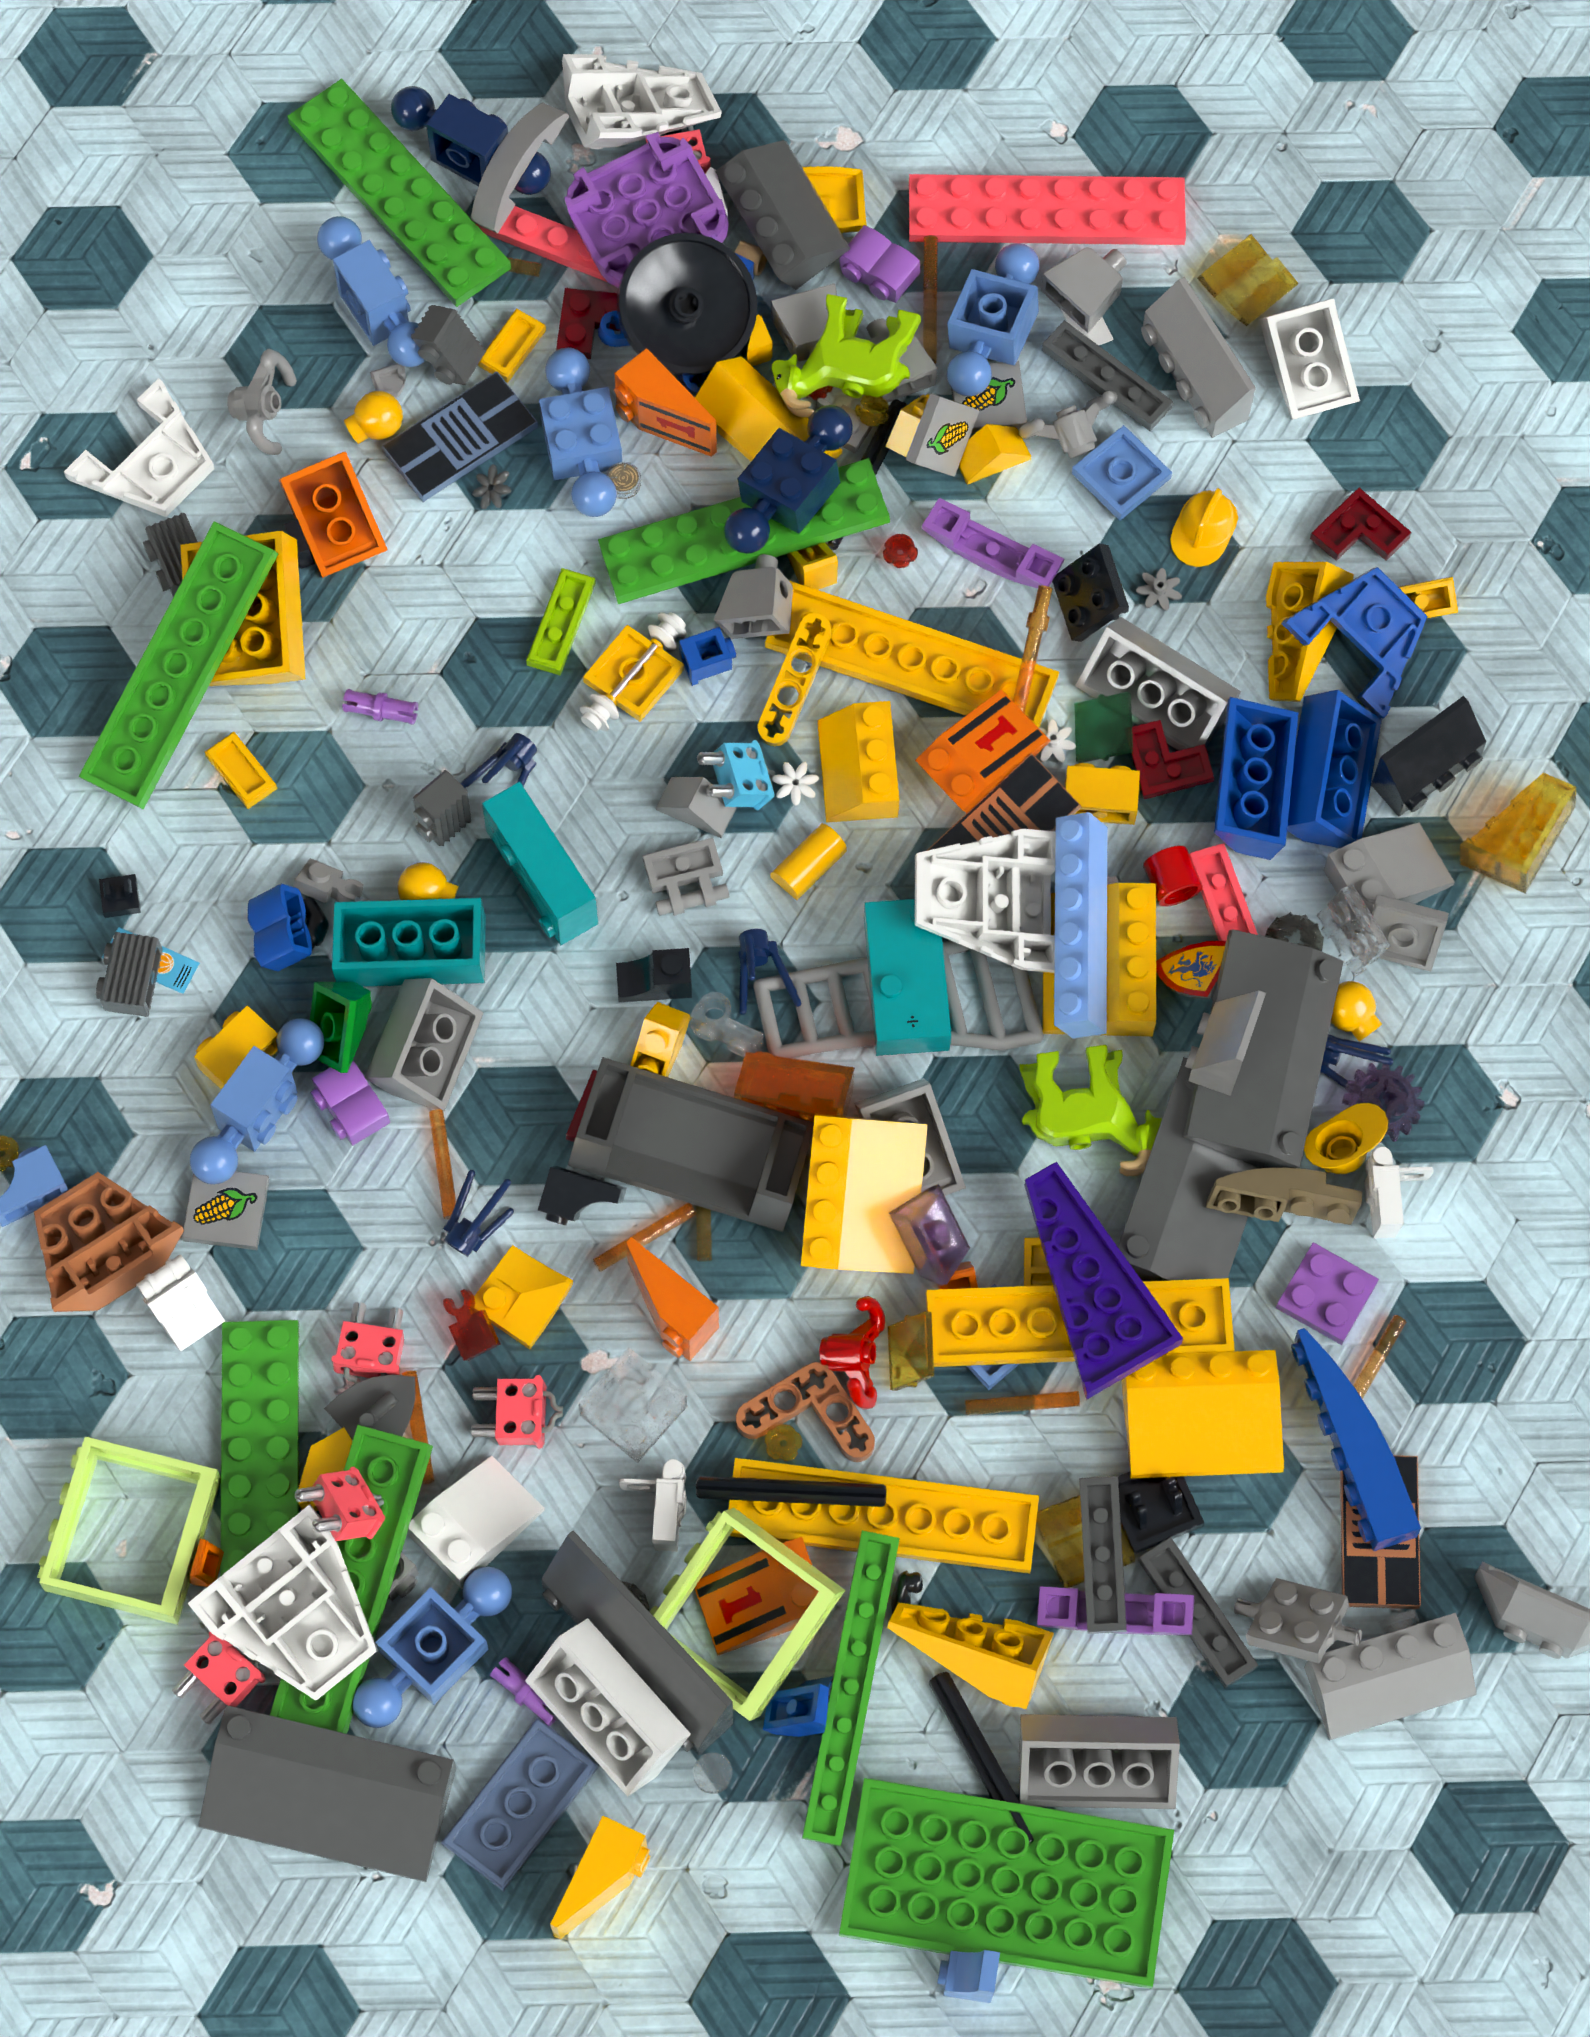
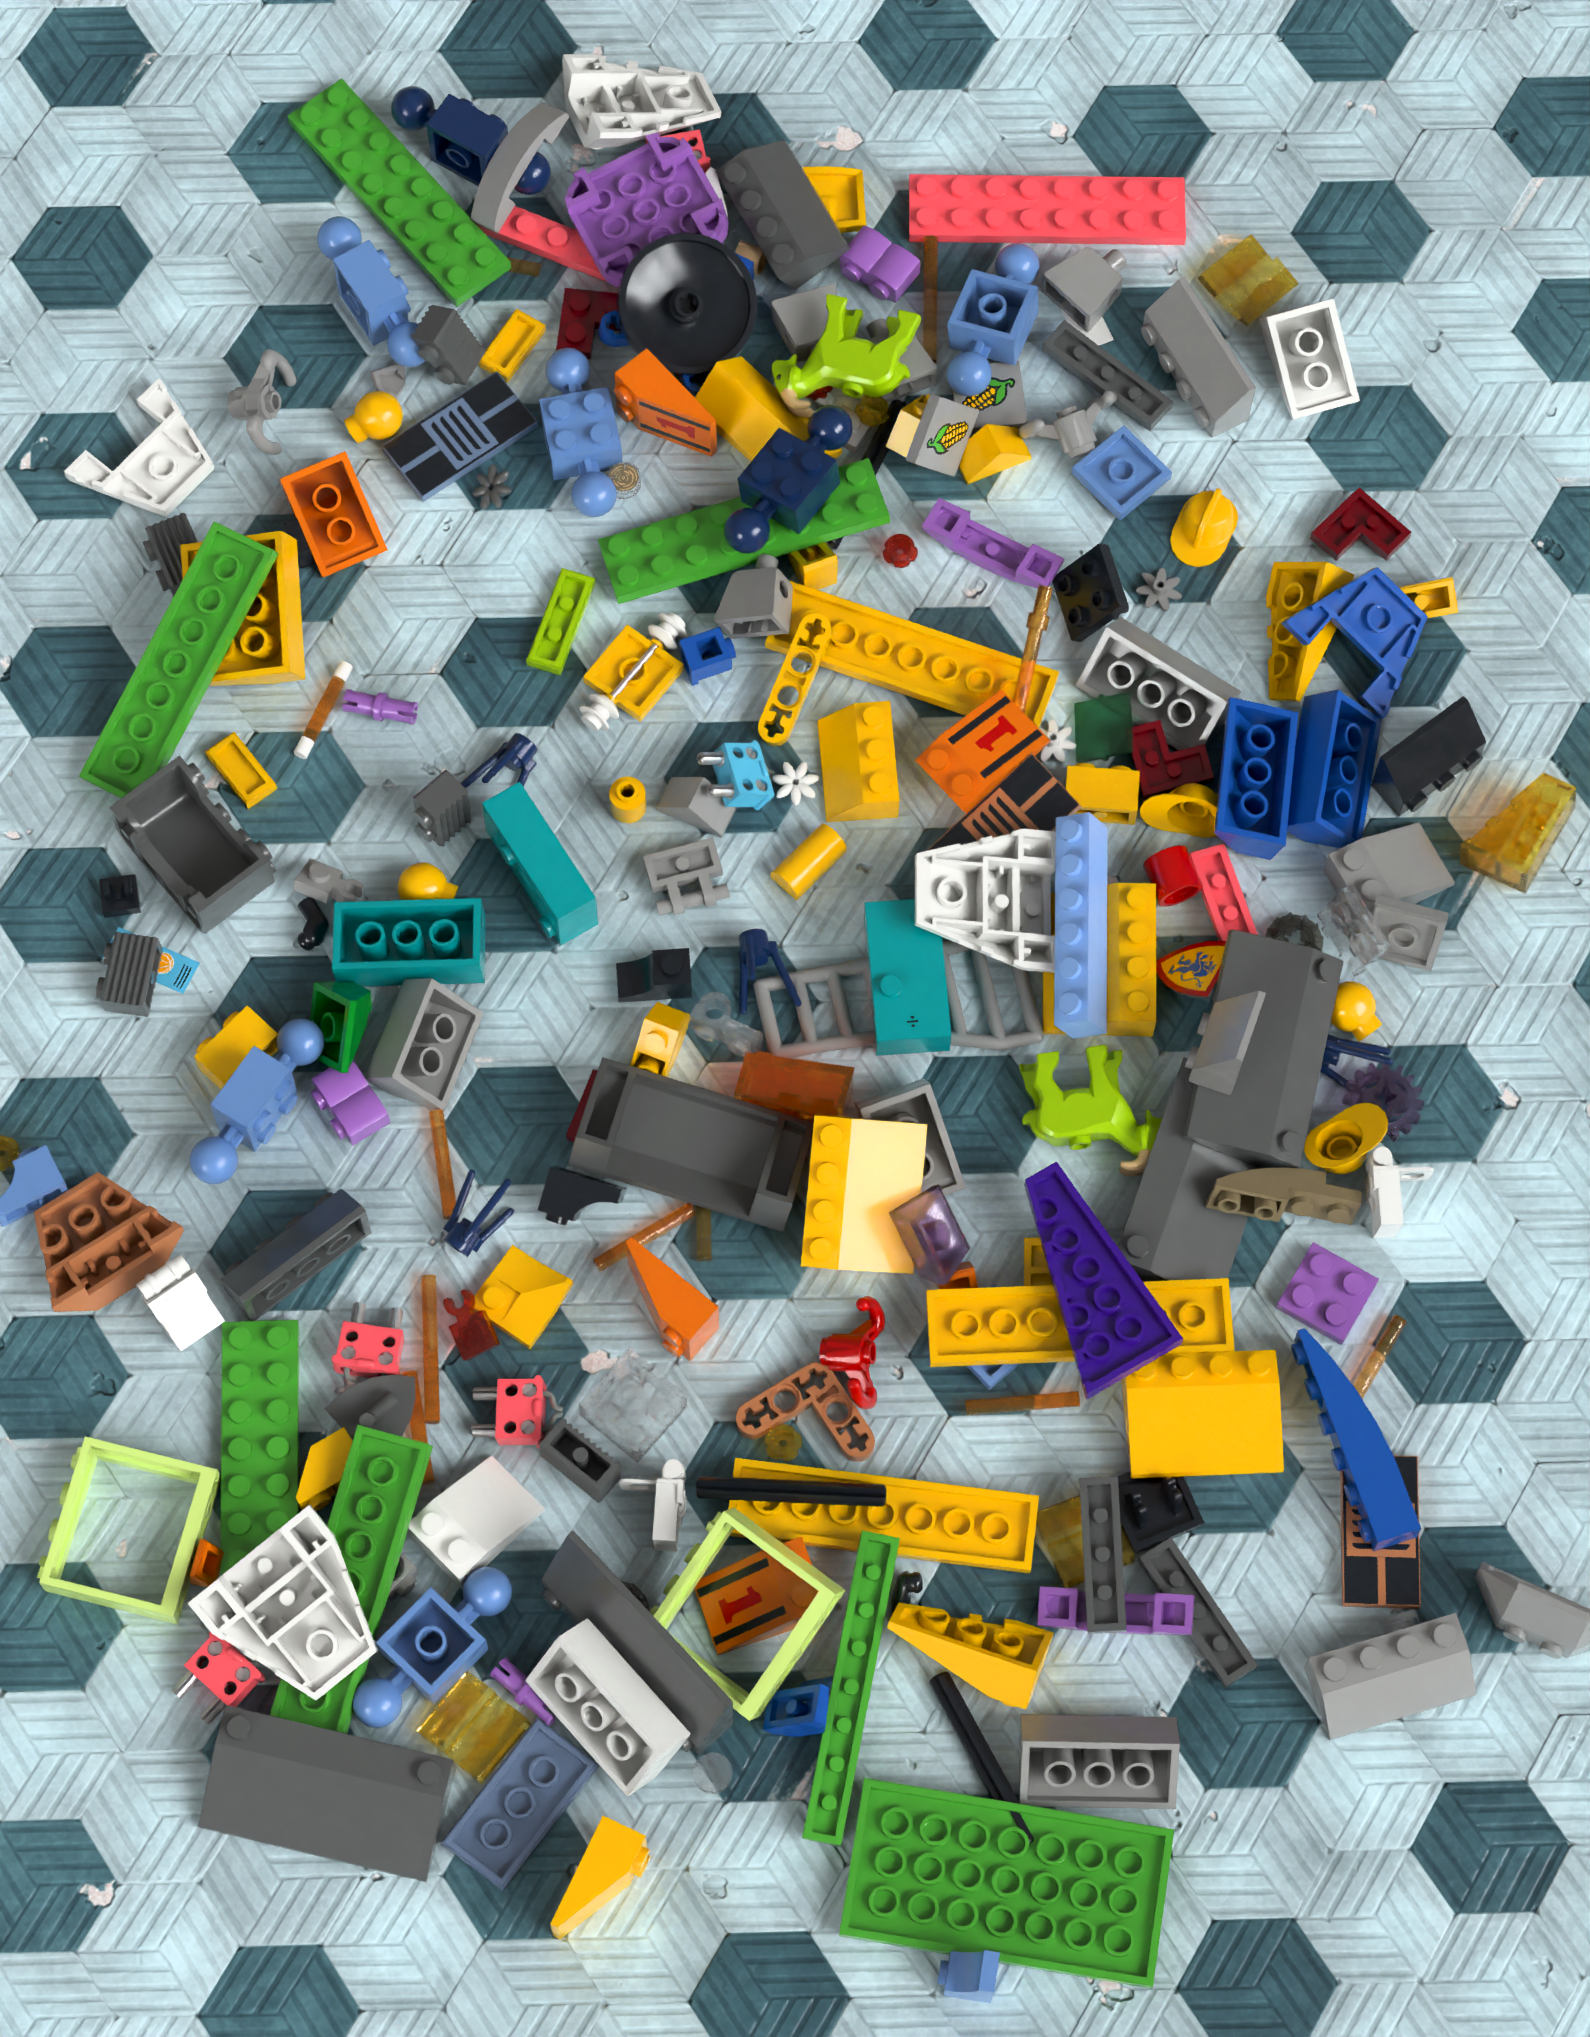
light grey tile [182,1171,270,1250] -> none
blue brick [248,883,312,971] -> none
coral piece [295,1467,385,1541] -> none
yellow slope [747,314,773,366] -> none
clear yellow piece [887,1311,934,1391] -> none
light grey plate [1234,1578,1362,1663] -> none
none -> dark grey windscreen [109,755,276,934]
none -> dark grey slope [221,1188,372,1321]
none -> clear orange bar [294,661,353,759]
none -> clear yellow slope [417,1671,531,1784]
none -> clear orange bar [421,1275,440,1425]
none -> dark grey brick [539,1419,621,1503]
none -> yellow brick [609,777,646,823]
none -> yellow piece [1140,783,1218,838]

